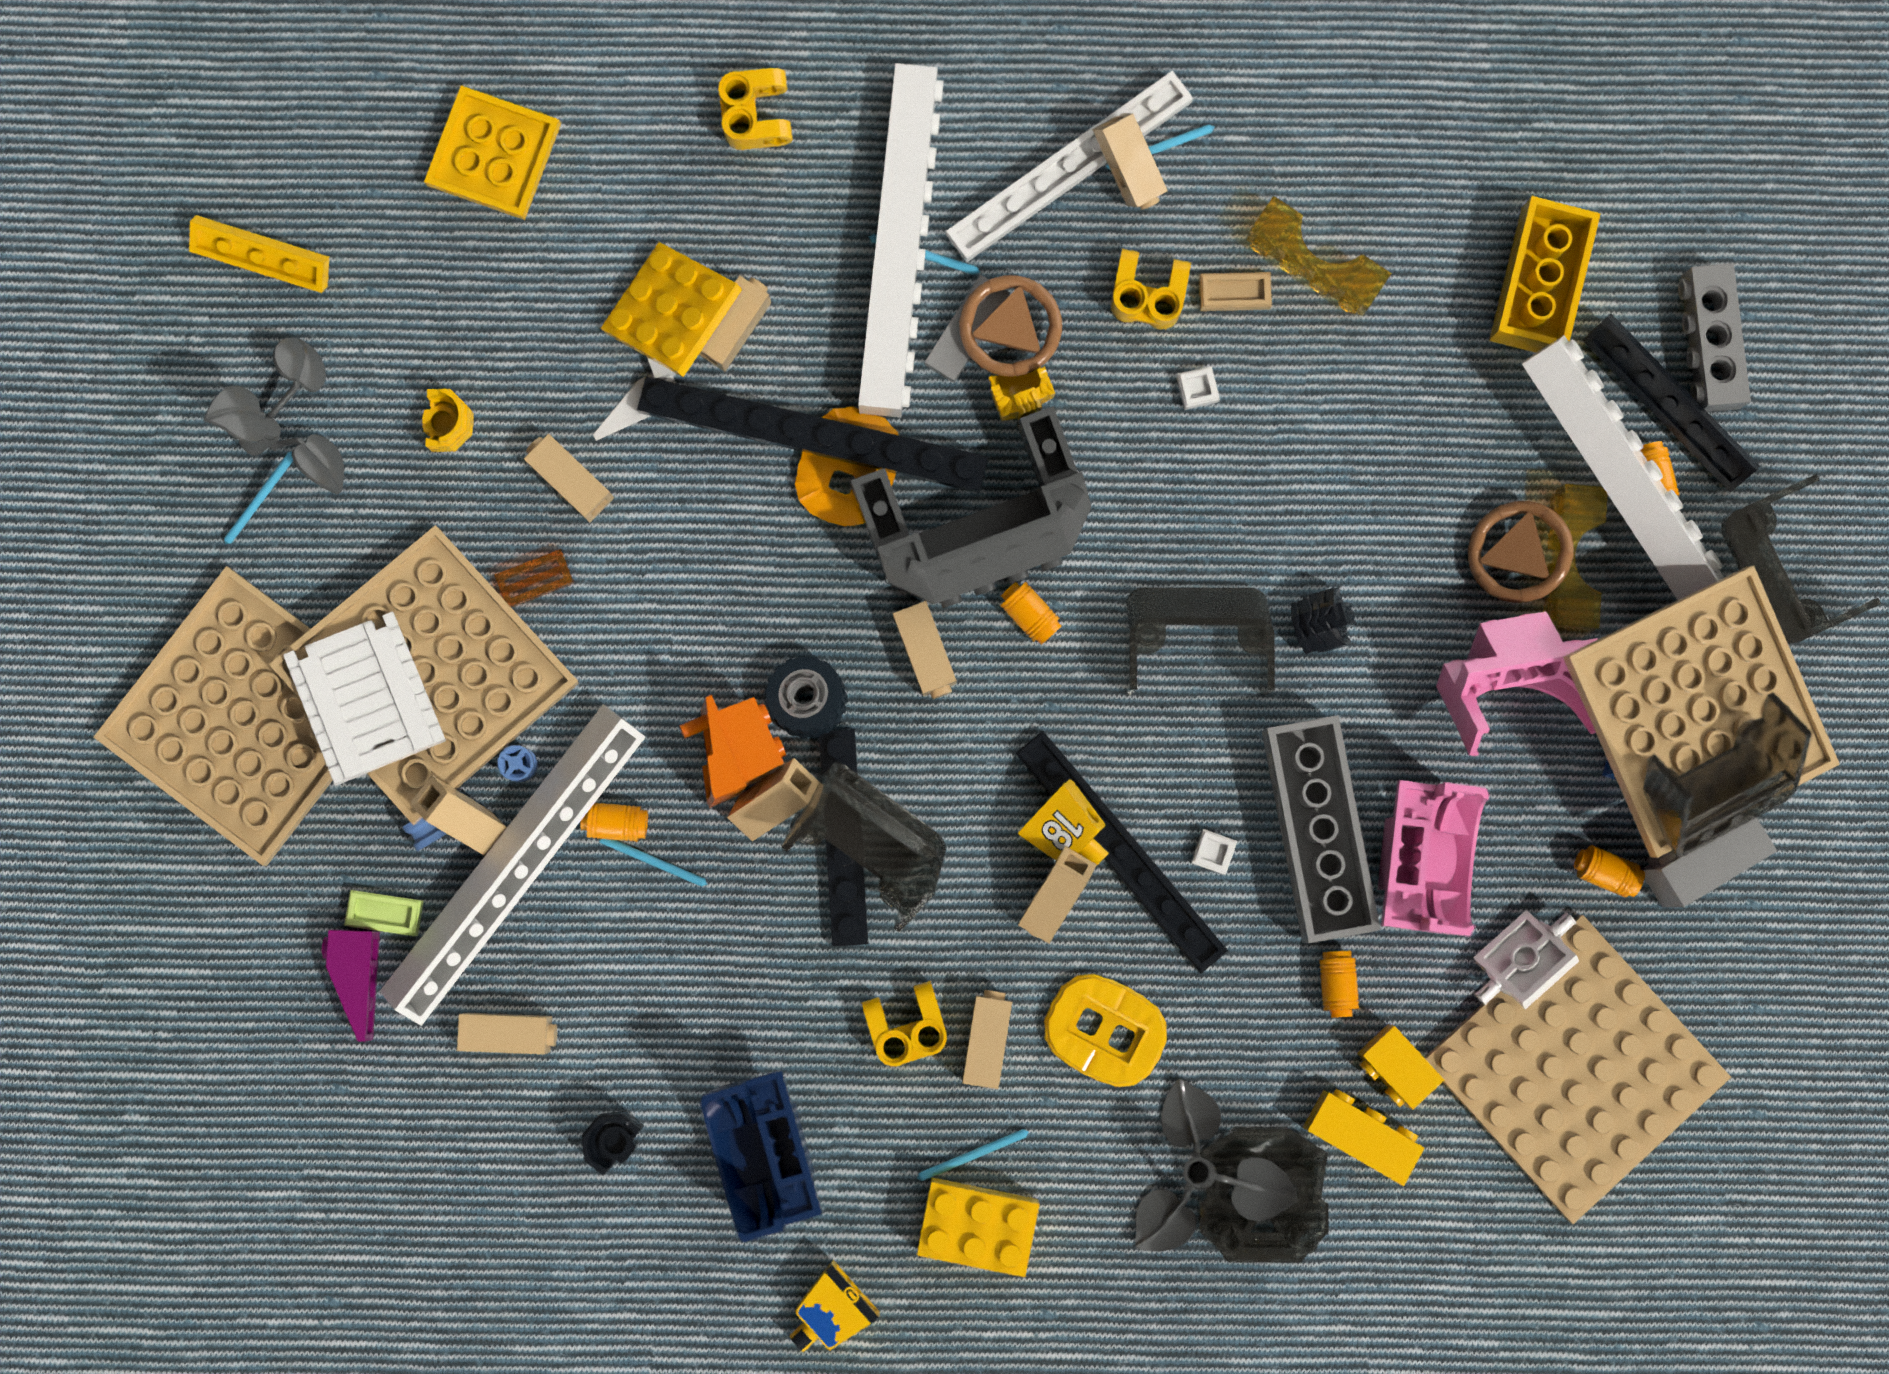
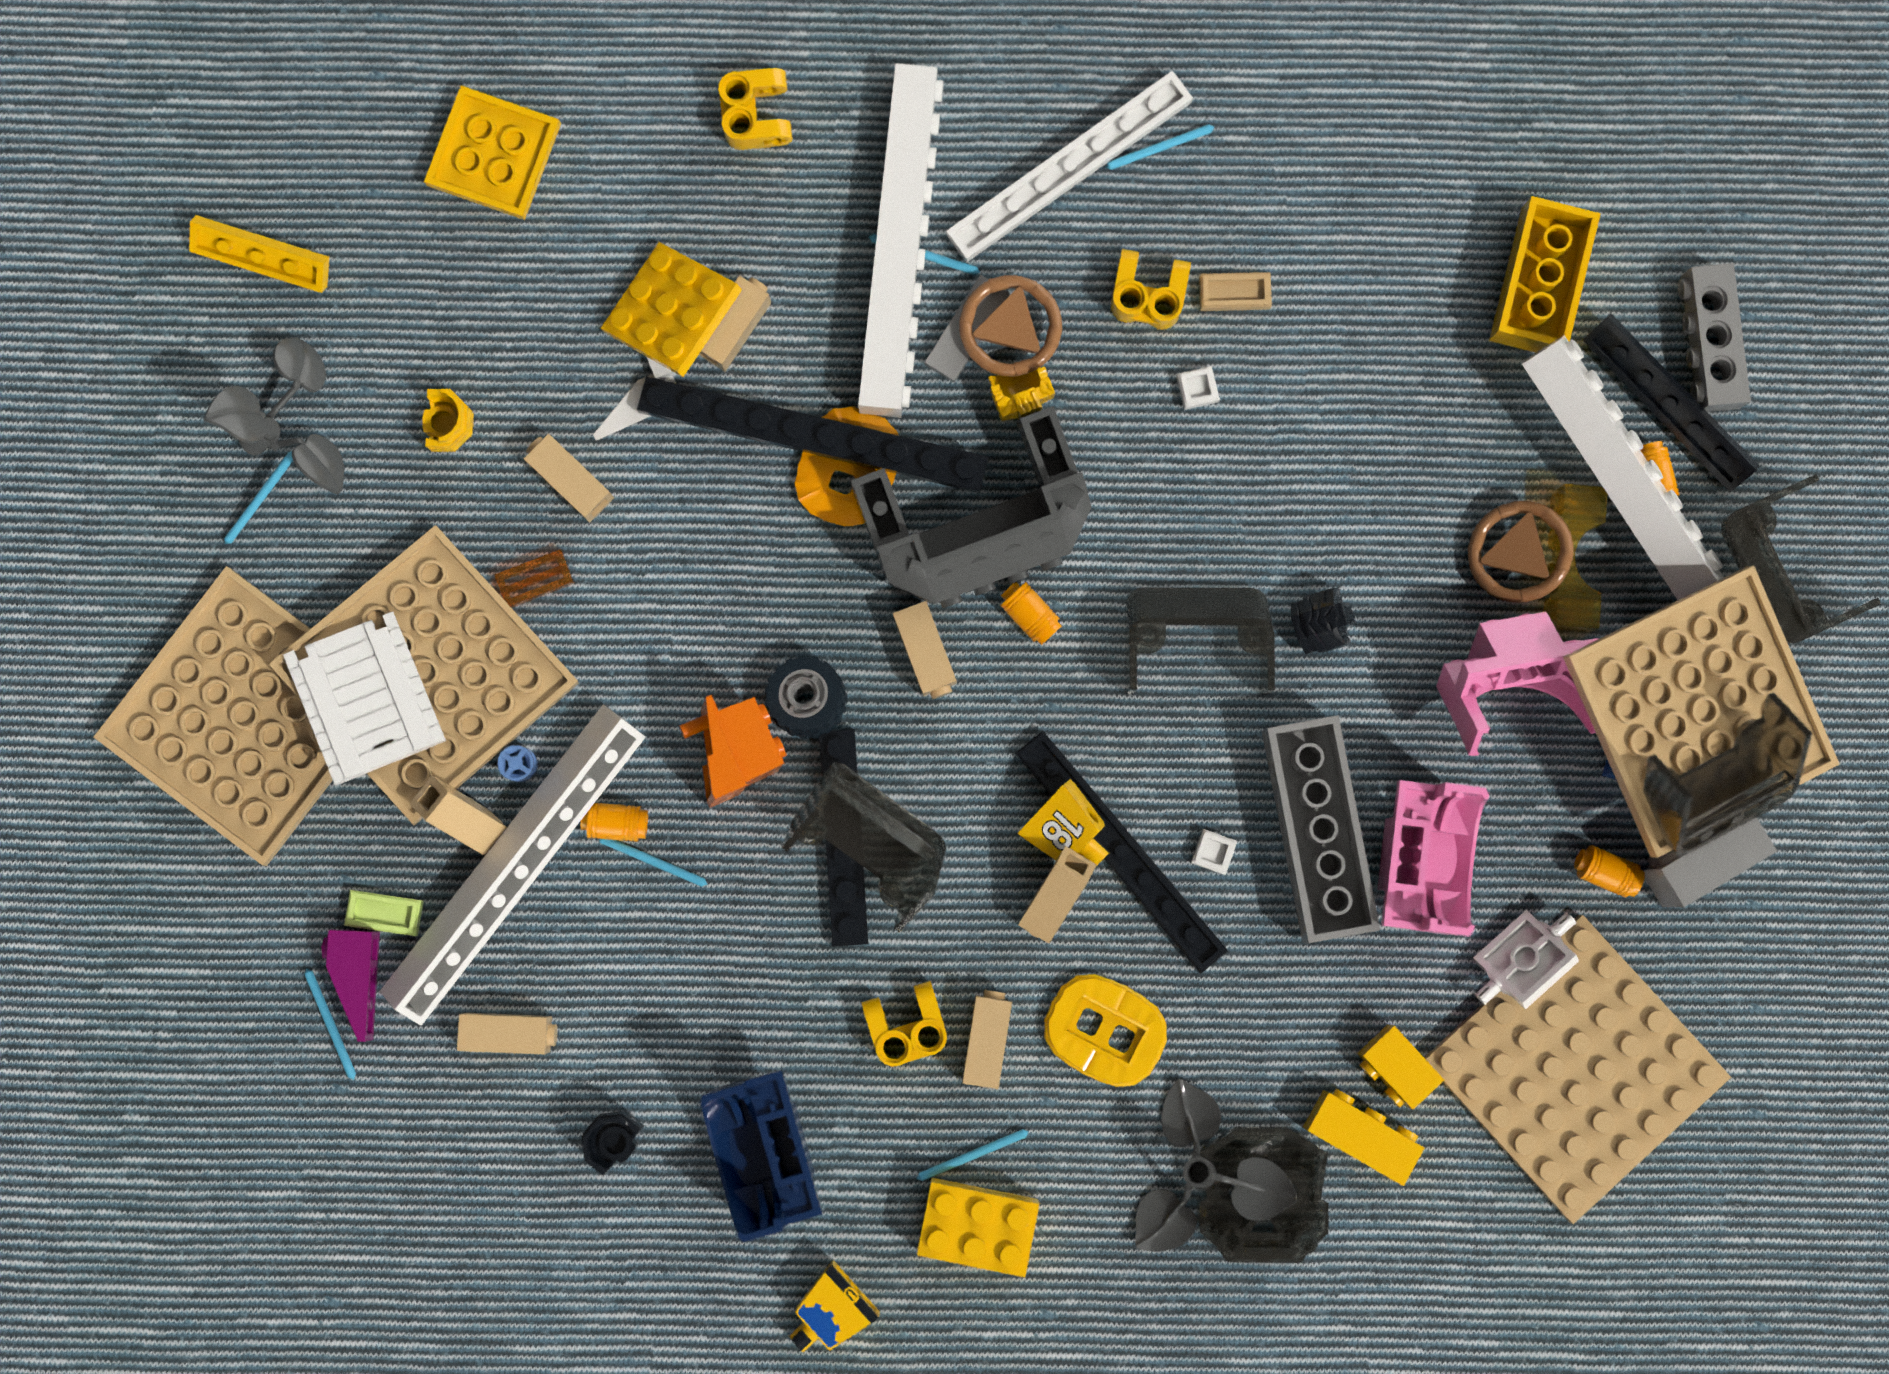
medium blue wheel [402,818,447,851] -> none
tan brick [727,758,820,842] -> none
tan brick [1092,113,1168,210] -> none
clear yellow arch [1246,196,1392,316] -> none
light orange head [1319,951,1359,1018] -> none
none -> medium azure axle [304,968,356,1080]

